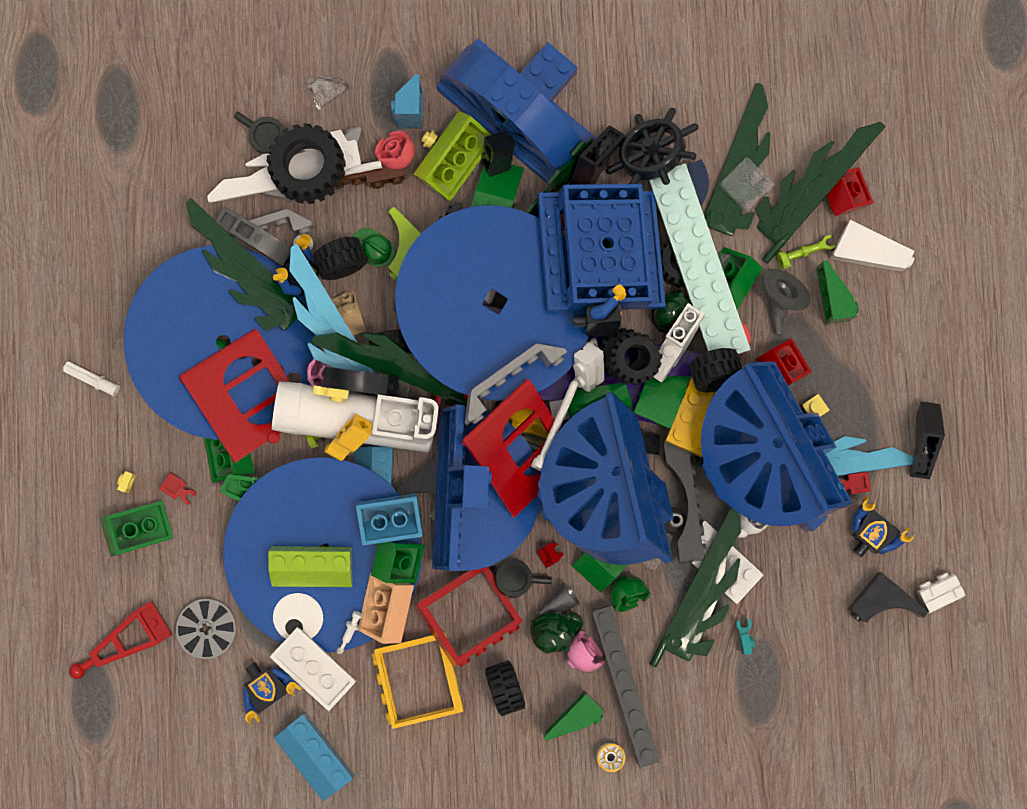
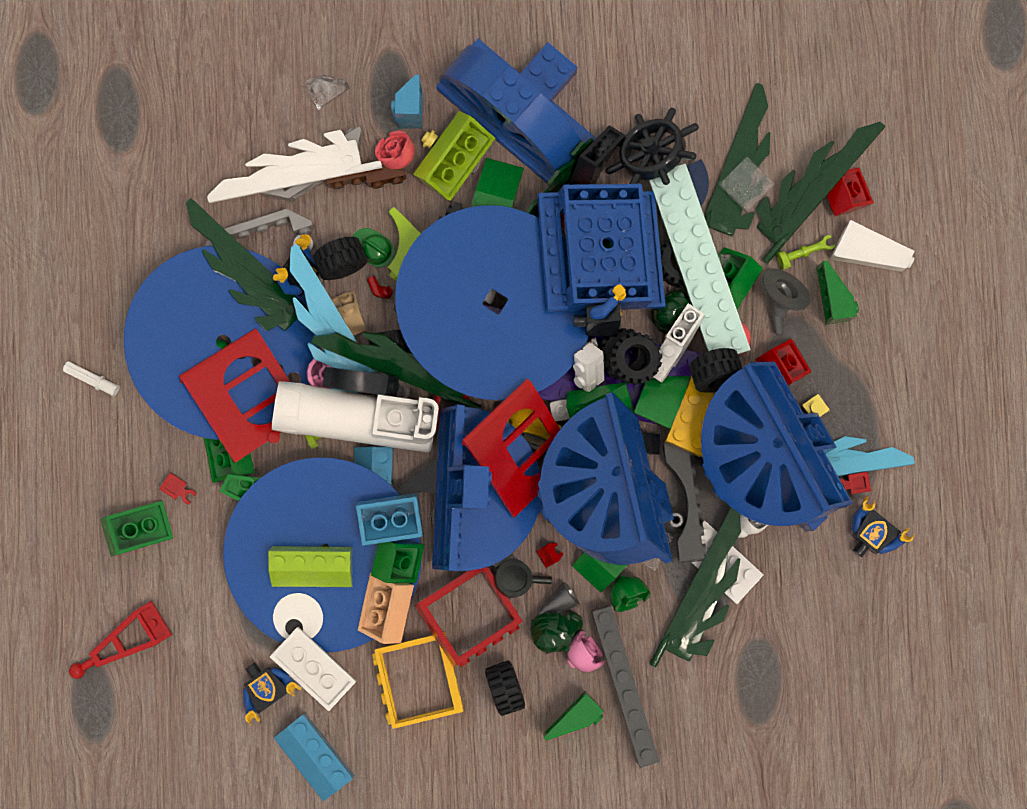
light yellow plate [117,471,137,493] -> none
light grey piece [176,599,236,659] -> none
dark grey slope [215,207,291,266] -> none
pearl dark grey piece [234,111,285,154] -> none
black tyre [266,123,346,204] -> none
light yellow plate [313,385,349,402] -> none
yellow piece [324,414,372,461] -> none
white piece [337,611,363,654] -> none
light grey slope [464,344,567,425] -> none
black brick [481,130,515,177] -> none
white piece [531,380,578,471] -> none
wheel [596,742,625,772] -> none
teal plate [735,618,755,655] -> none
black arch [848,572,929,623] -> none
black arch [910,402,945,479] -> none
white brick [915,572,965,613] -> none
none -> red arm [366,276,393,299]

